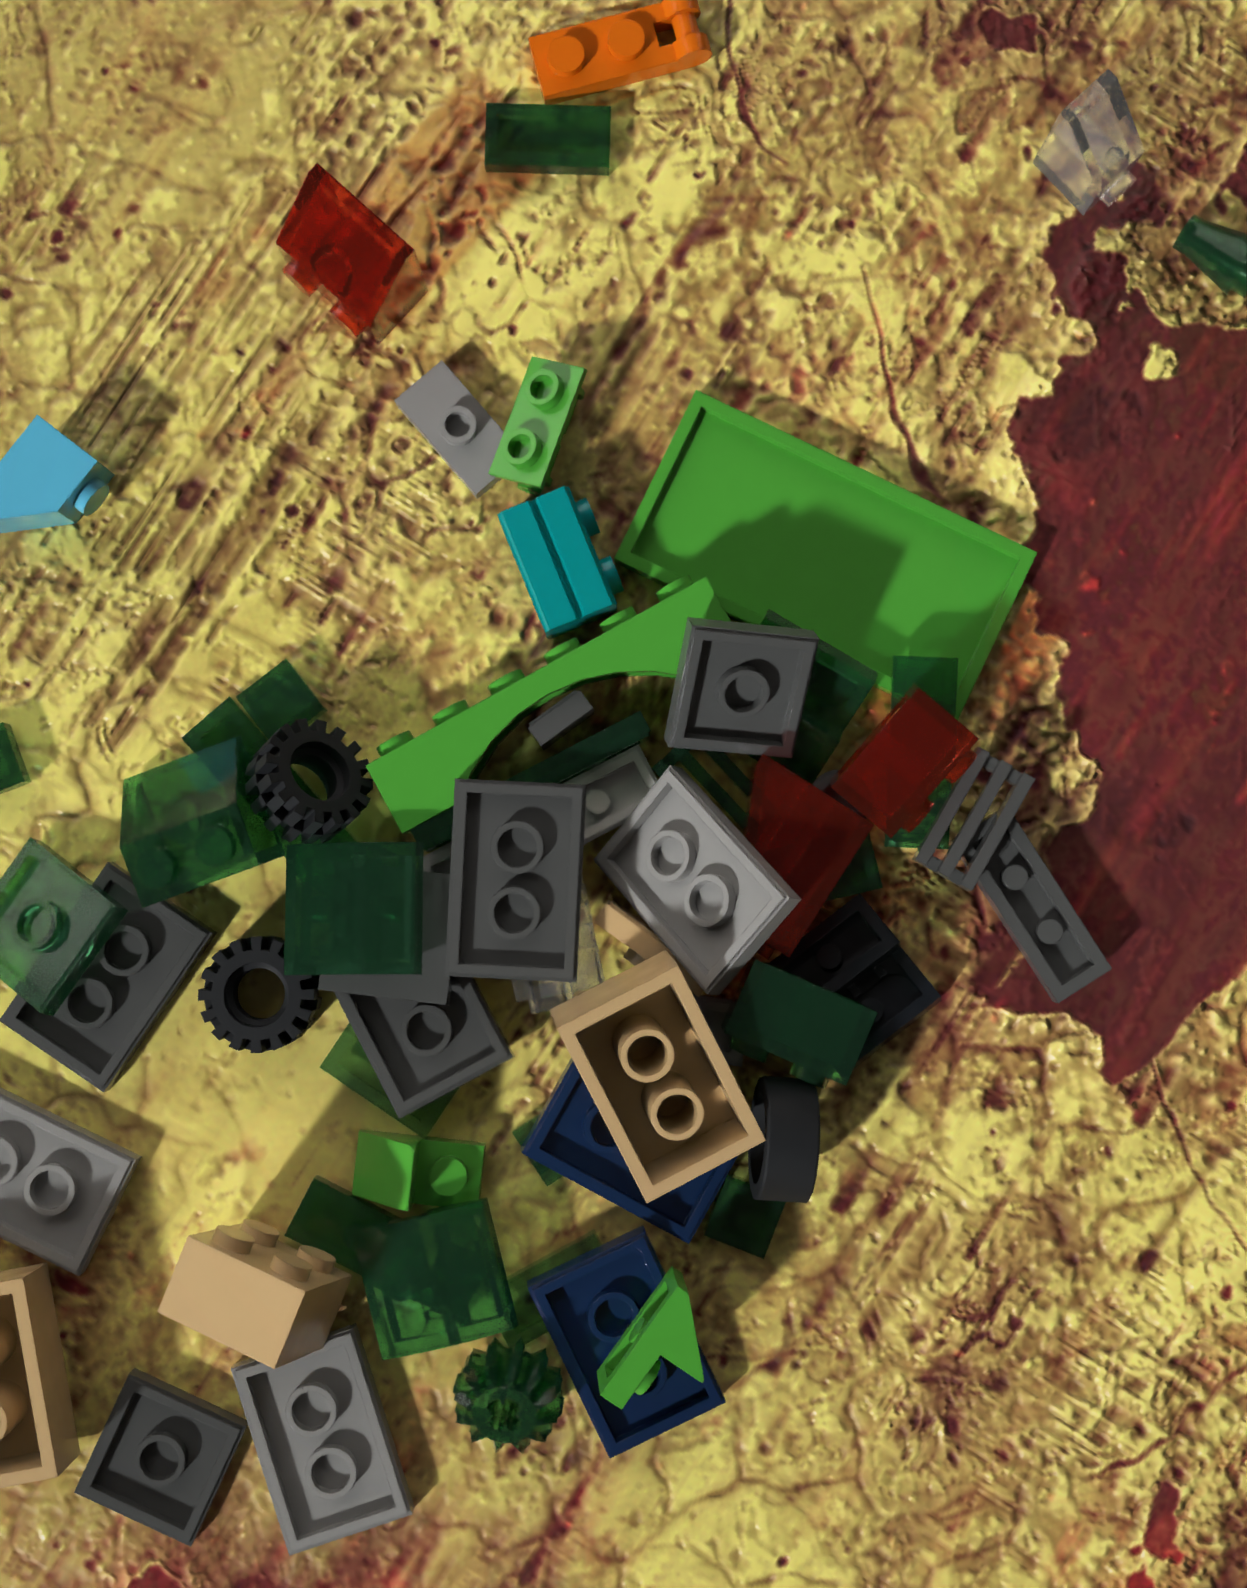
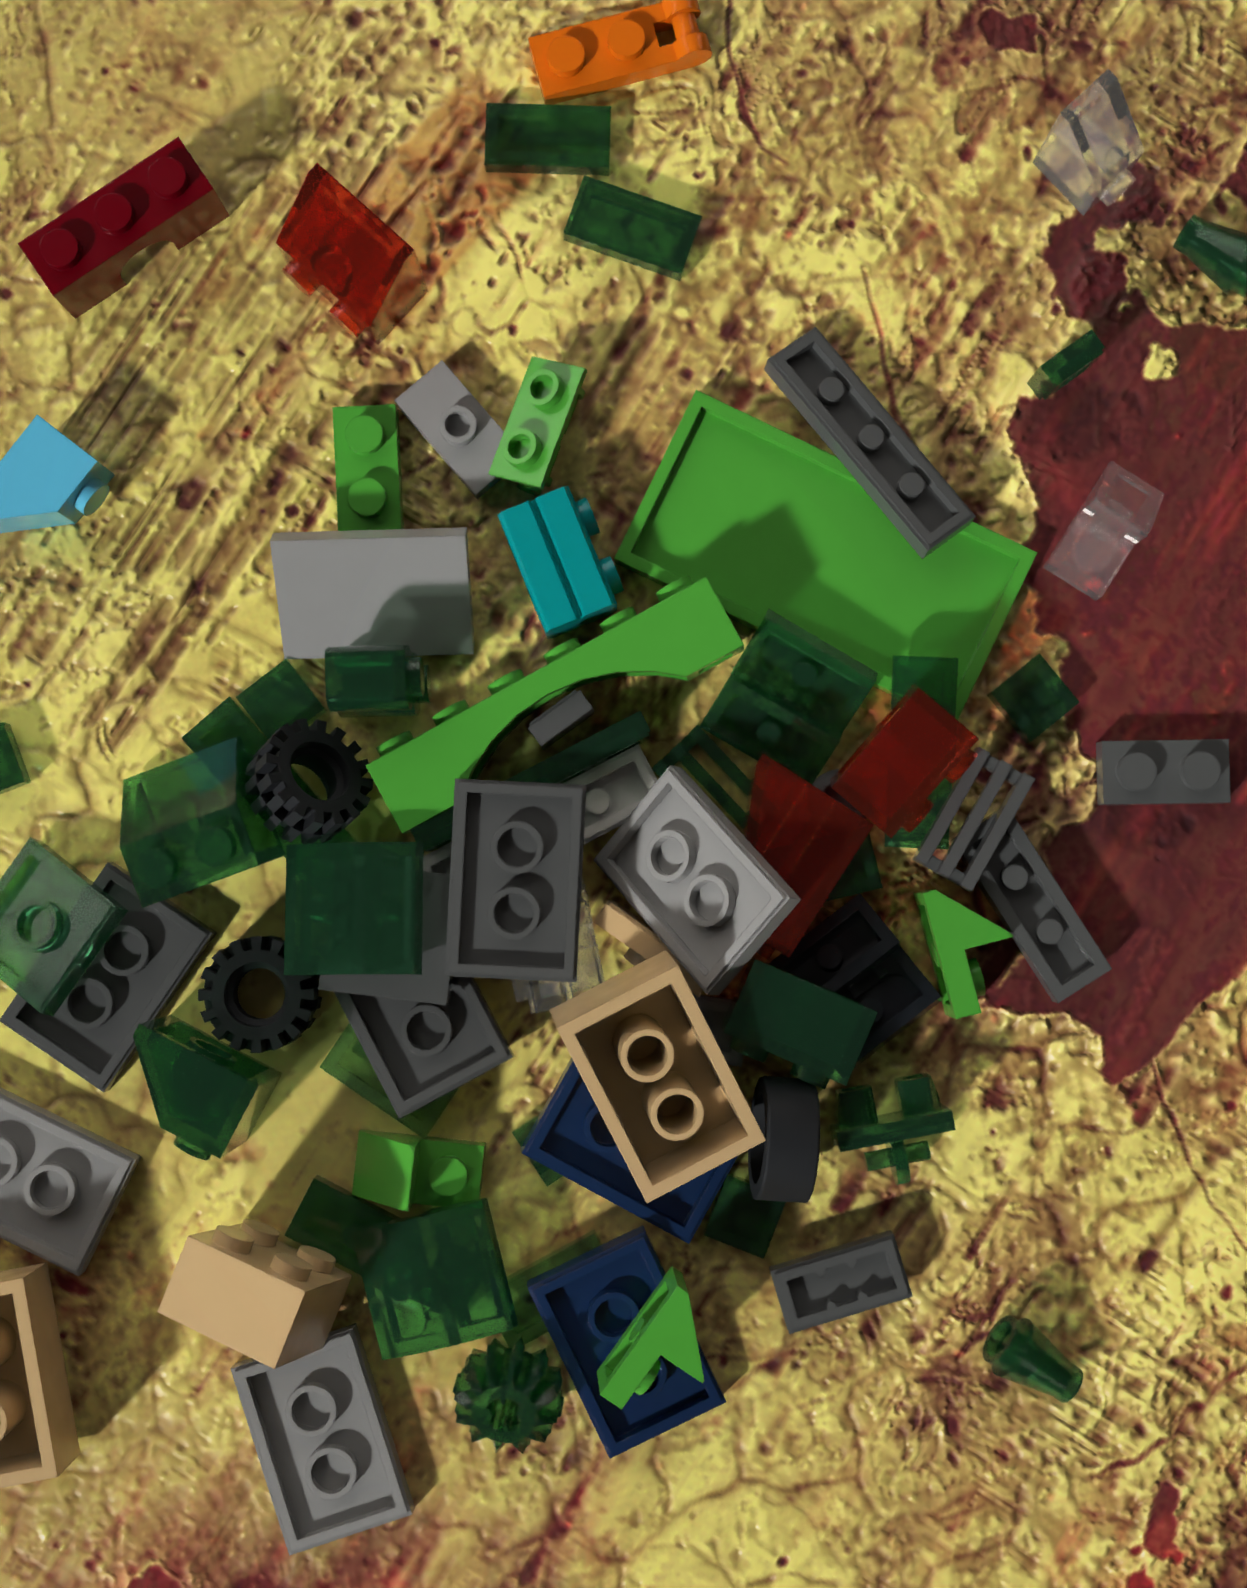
dark grey tile [74,1368,248,1547] -> none
dark grey tile [664,617,819,758] -> none
none -> dark red arch [18,137,230,319]
none -> clear green slope [133,1015,282,1160]
none -> light grey tile [270,527,475,659]
none -> clear green brick [325,644,431,718]
none -> bright green plate [333,404,404,531]
none -> clear green tile [563,175,702,281]
none -> dark grey tile [764,327,976,559]
none -> dark grey plate [769,1230,913,1334]
none -> clear green hips [830,1073,956,1185]
none -> bright green slope [913,890,1014,1019]
none -> clear green cone [983,1315,1083,1403]
none -> clear green tile [987,653,1080,744]
none -> clear green tile [1027,329,1105,400]
none -> clear slope [1043,461,1165,601]
none -> dark grey plate [1096,739,1231,805]

